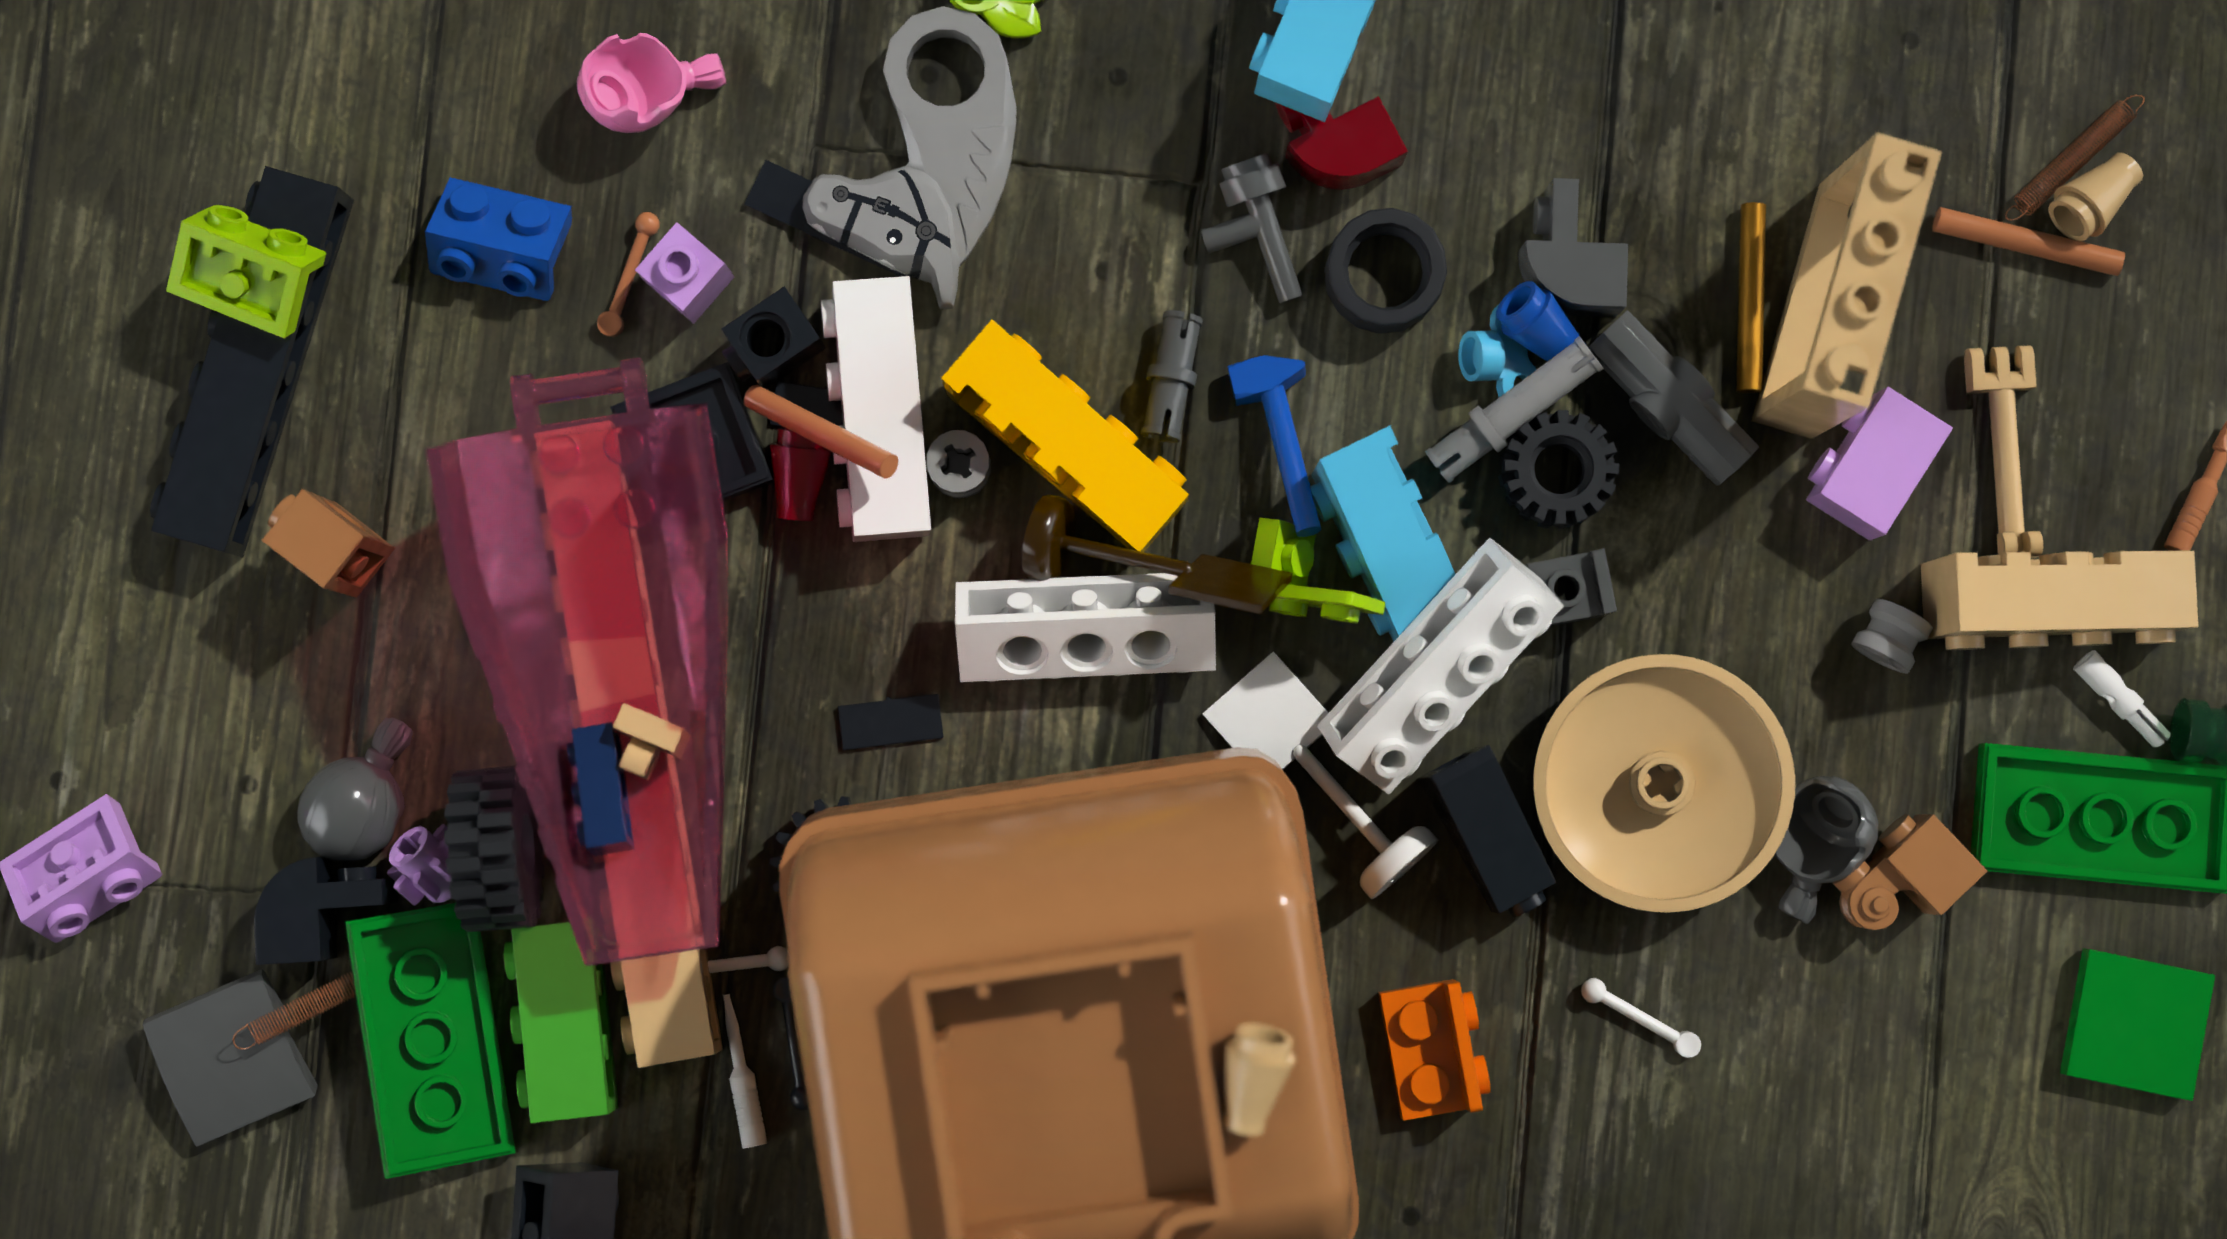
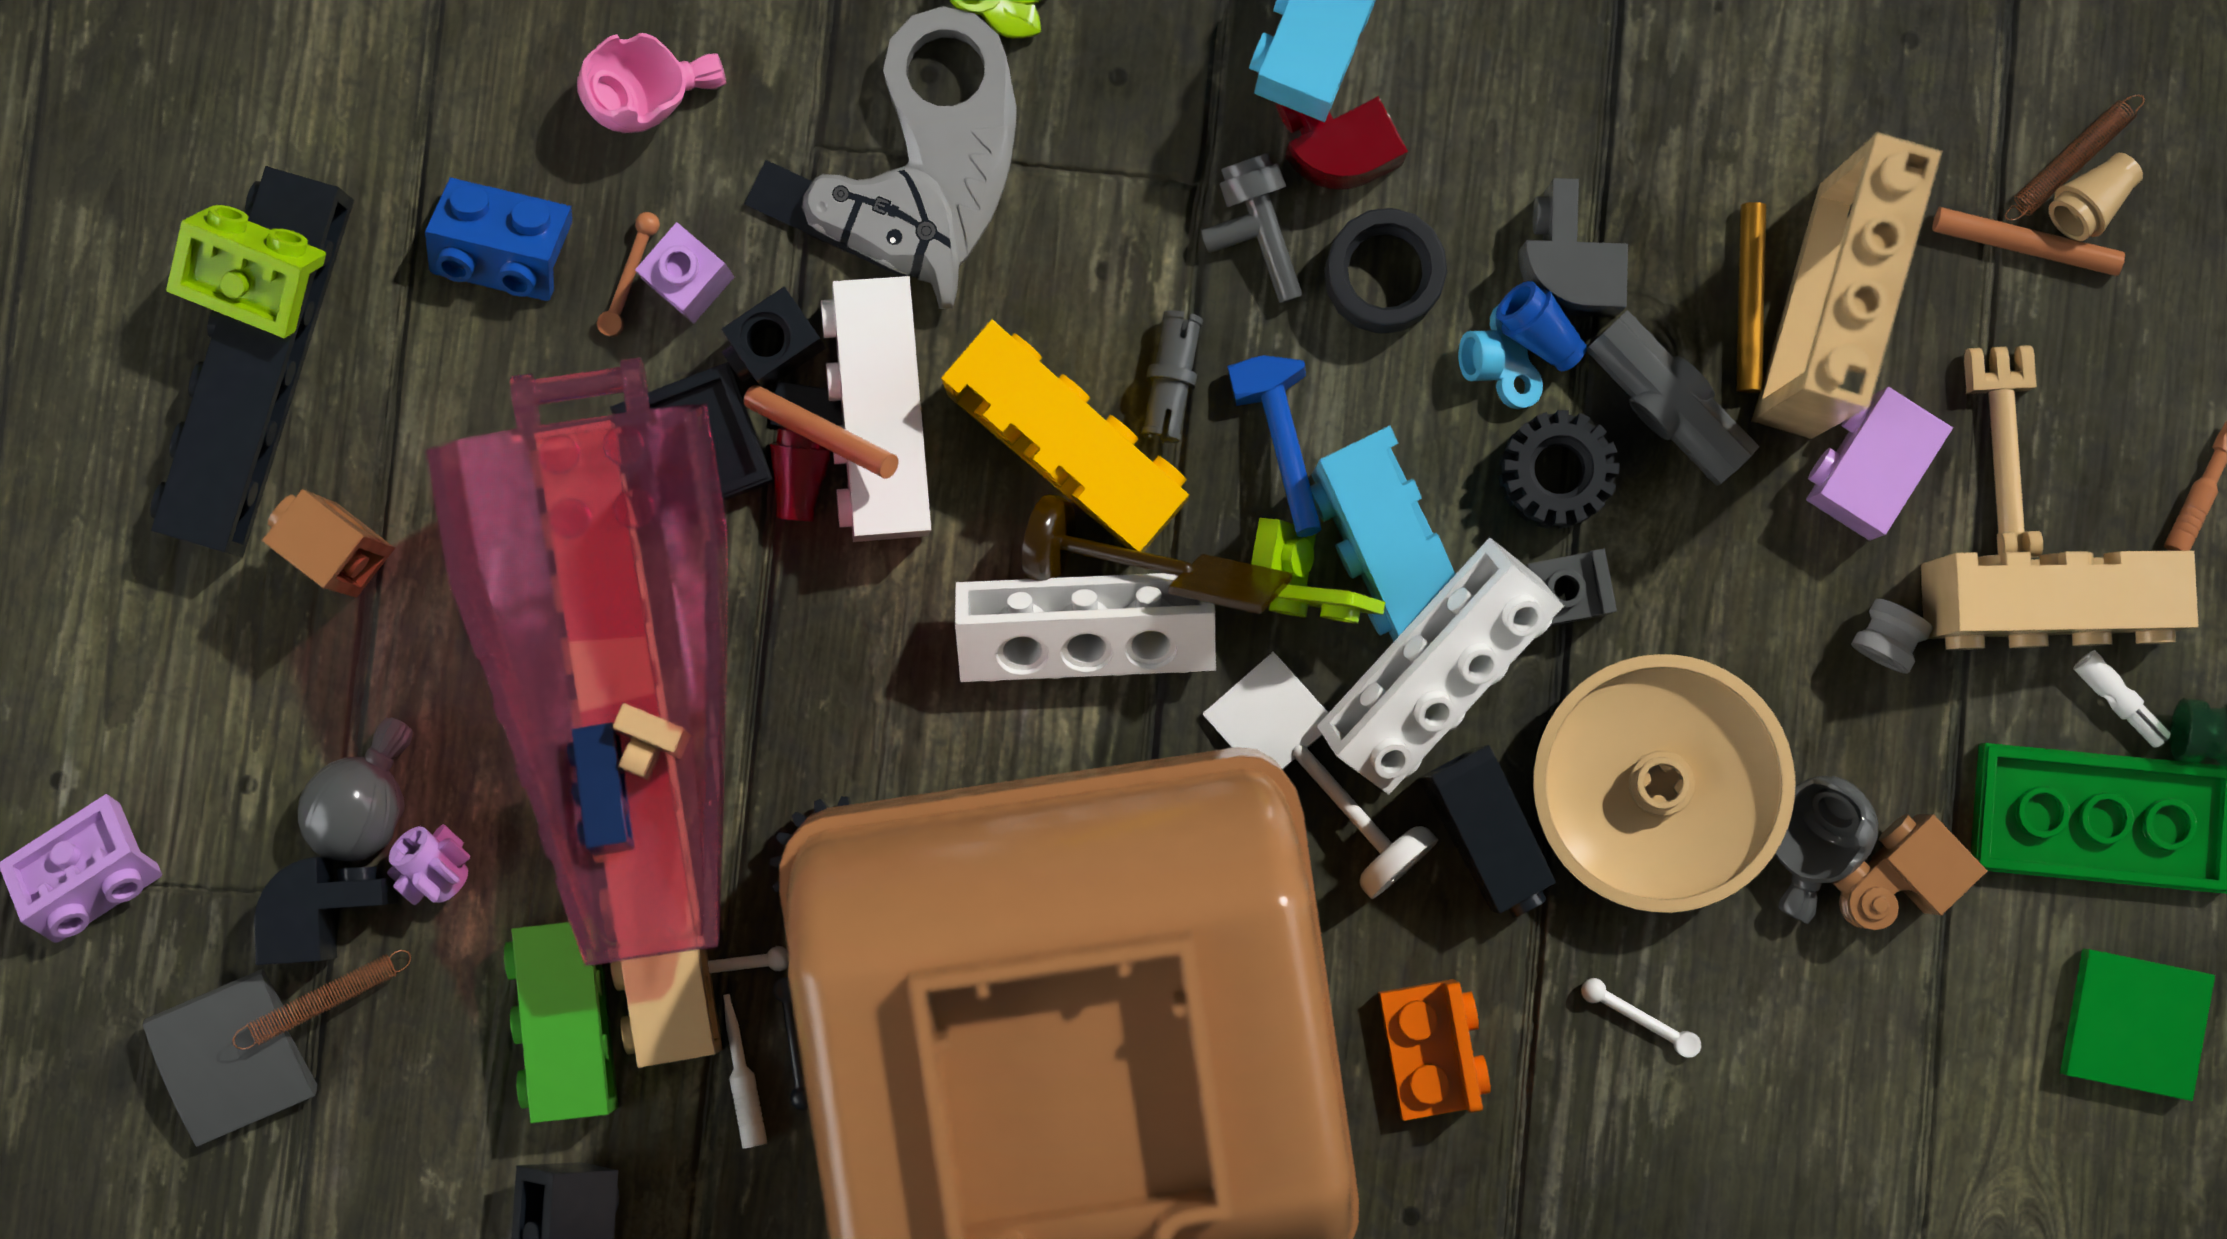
green tile [344,903,516,1179] -> none
black tyre [444,765,544,932] -> none
black window [838,694,944,750] -> none
light grey wheel [926,430,991,498] -> none
tan cone [1222,1023,1296,1136] -> none
light grey pin [1425,336,1604,483] -> none

